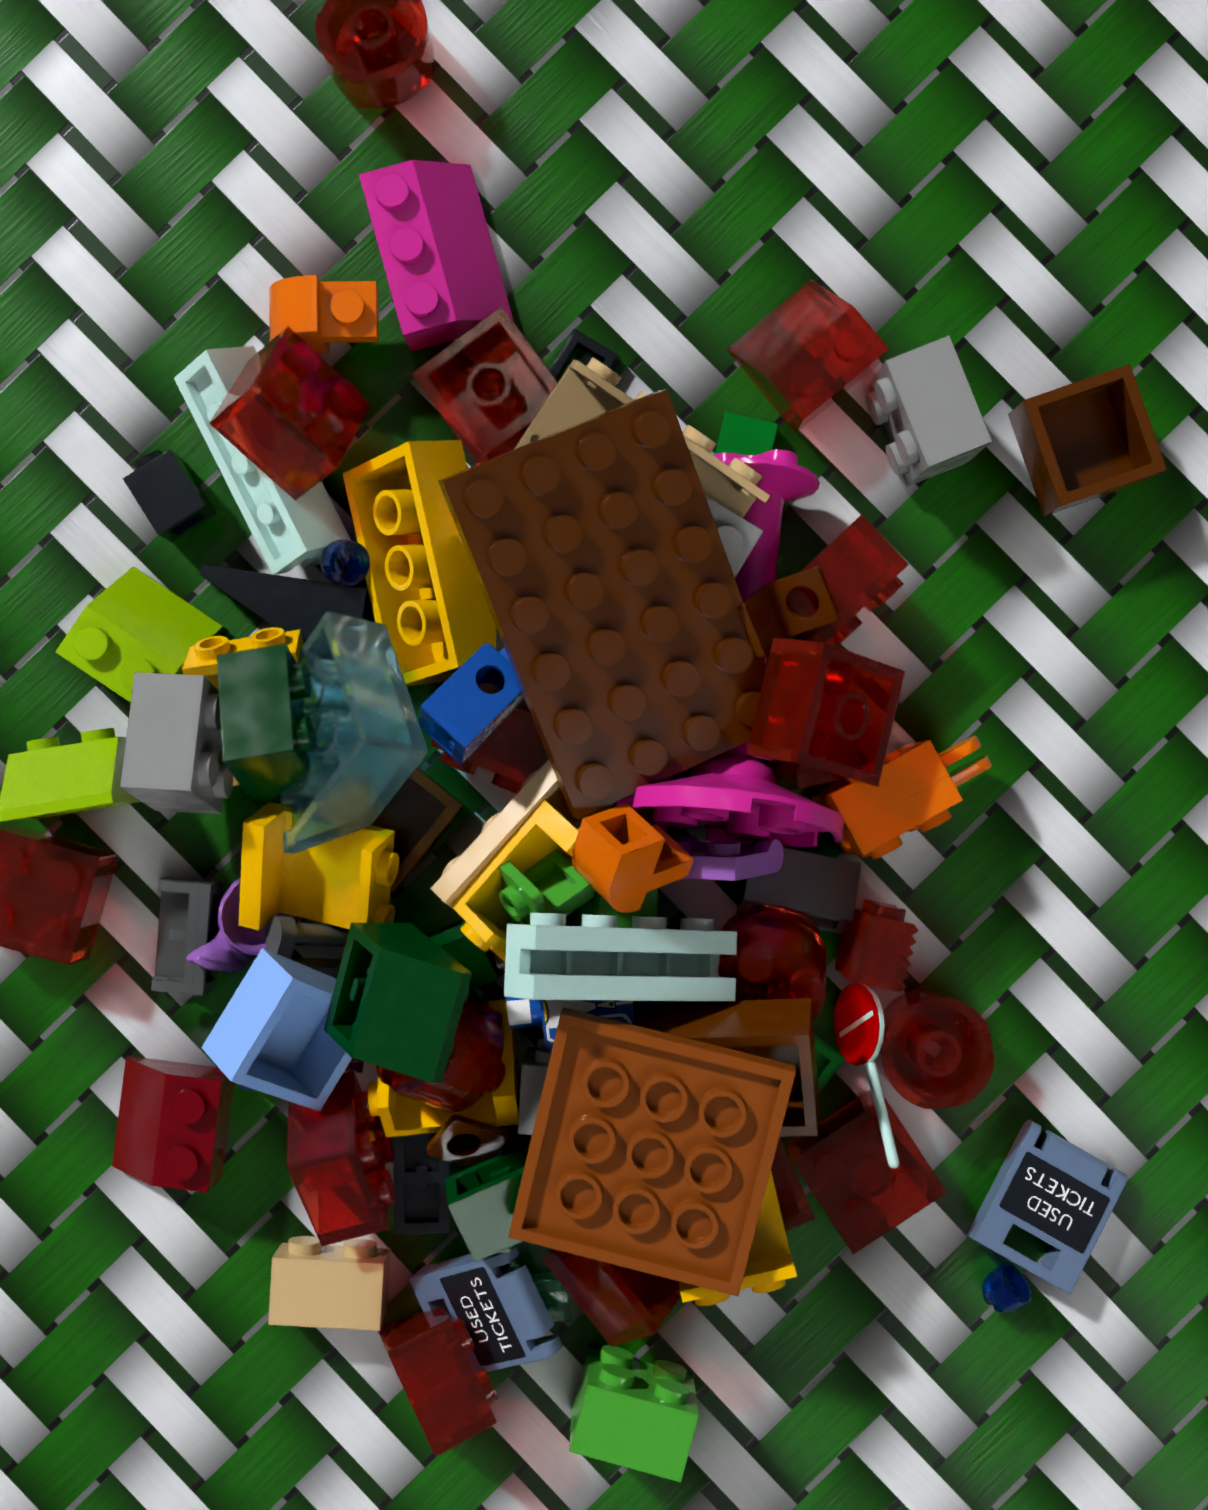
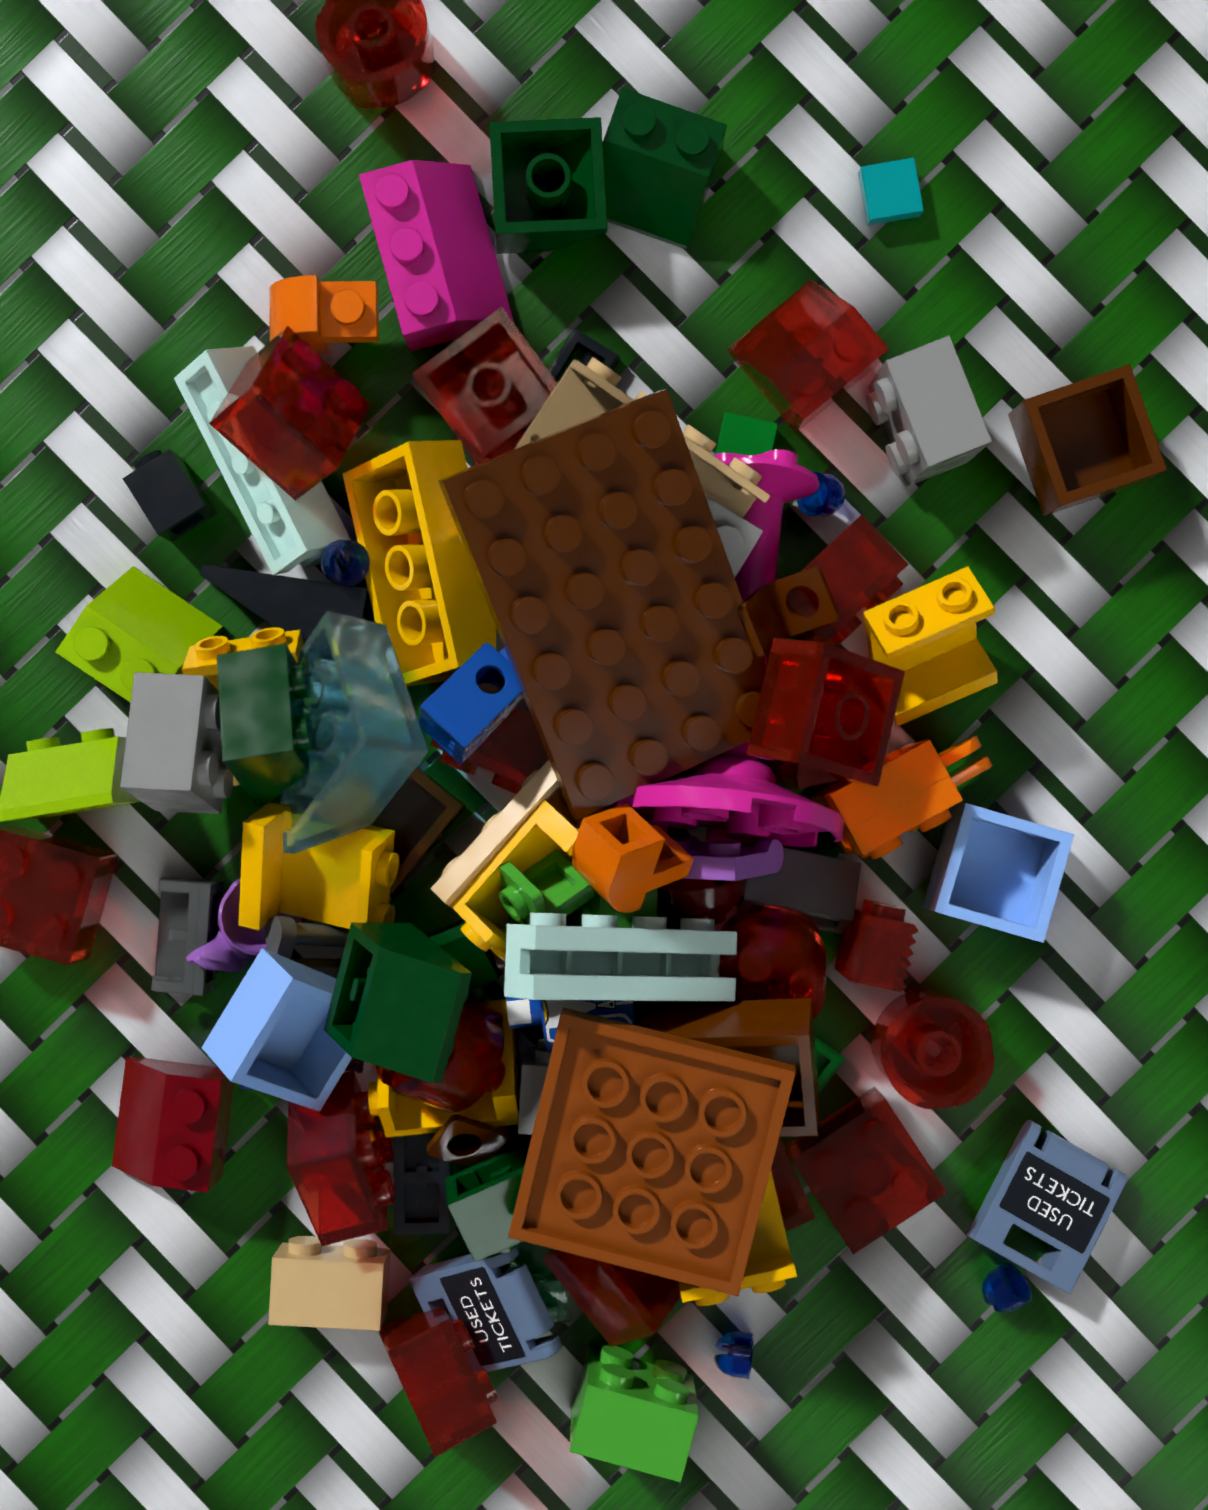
red piece [833,982,899,1169] -> none
none -> dark green slope [489,117,608,254]
none -> dark green slope [603,88,727,250]
none -> clear red piece [657,878,746,927]
none -> clear blue hinge [714,1331,754,1379]
none -> clear blue hinge [797,472,846,517]
none -> teal tile [858,157,924,226]
none -> yellow panel [863,566,998,727]
none -> light blue piece [922,803,1074,943]

